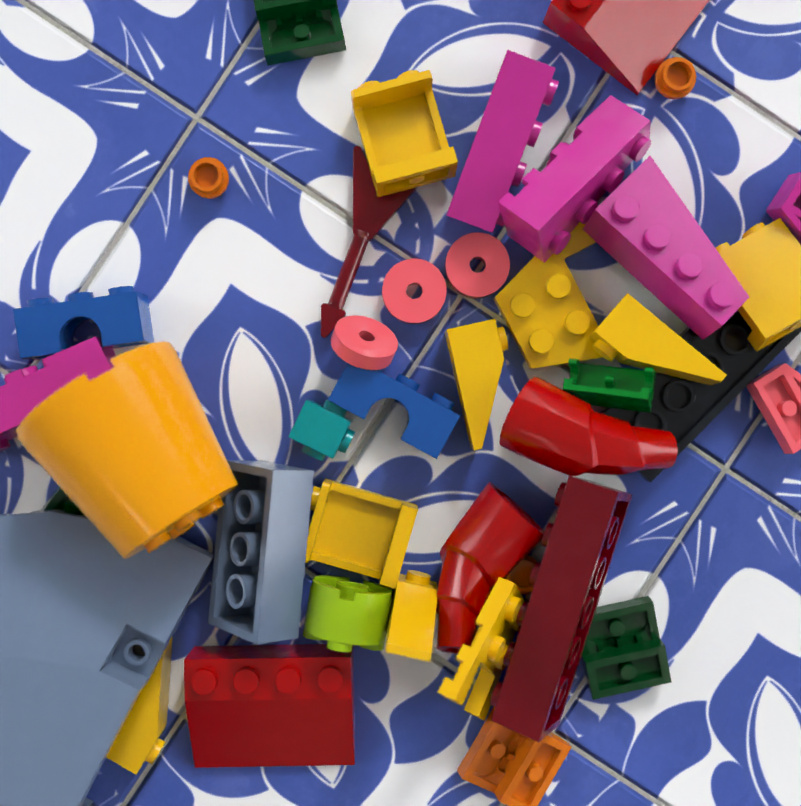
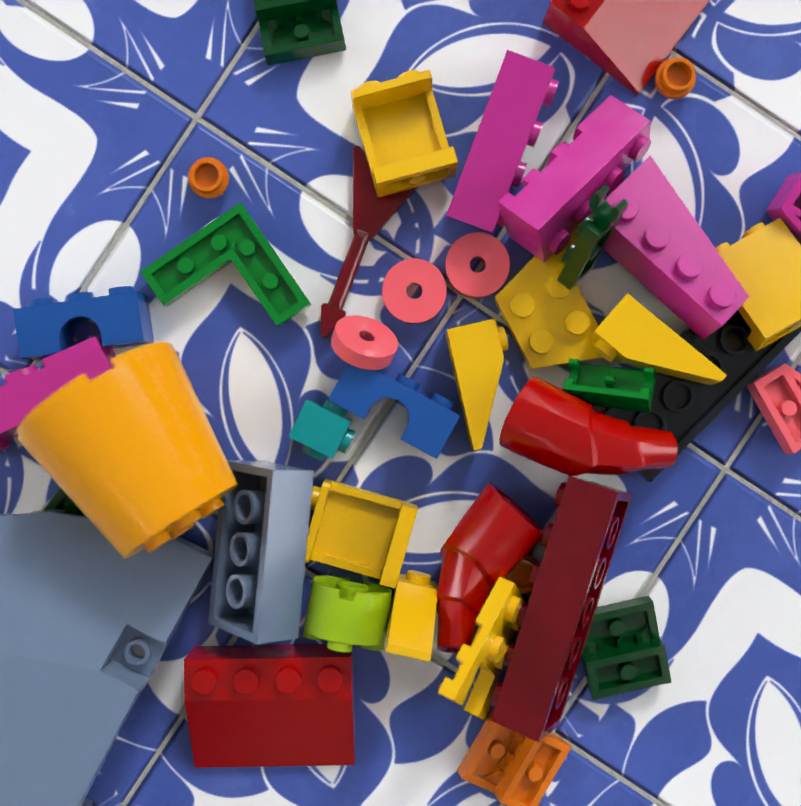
yellow slope [106,636,173,774] -> none
none -> green plate [140,202,312,327]
none -> dark green plate [557,185,628,290]

